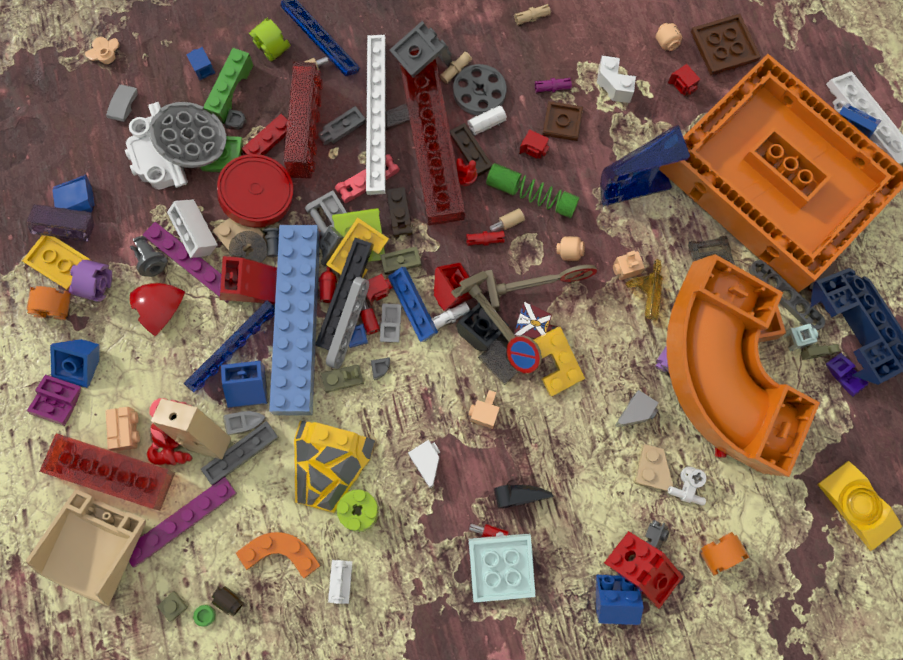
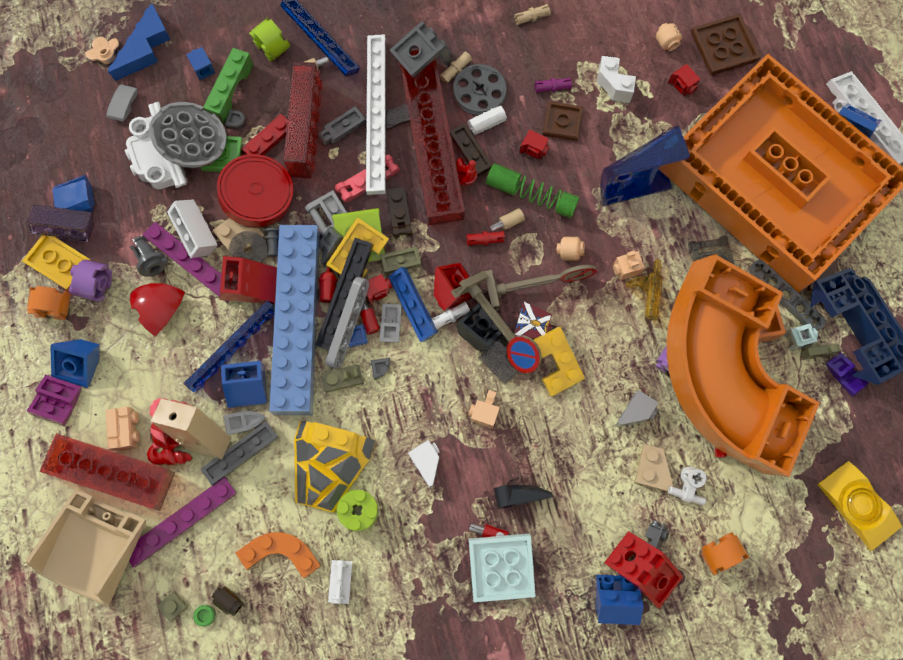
none -> blue slope [108,4,171,81]

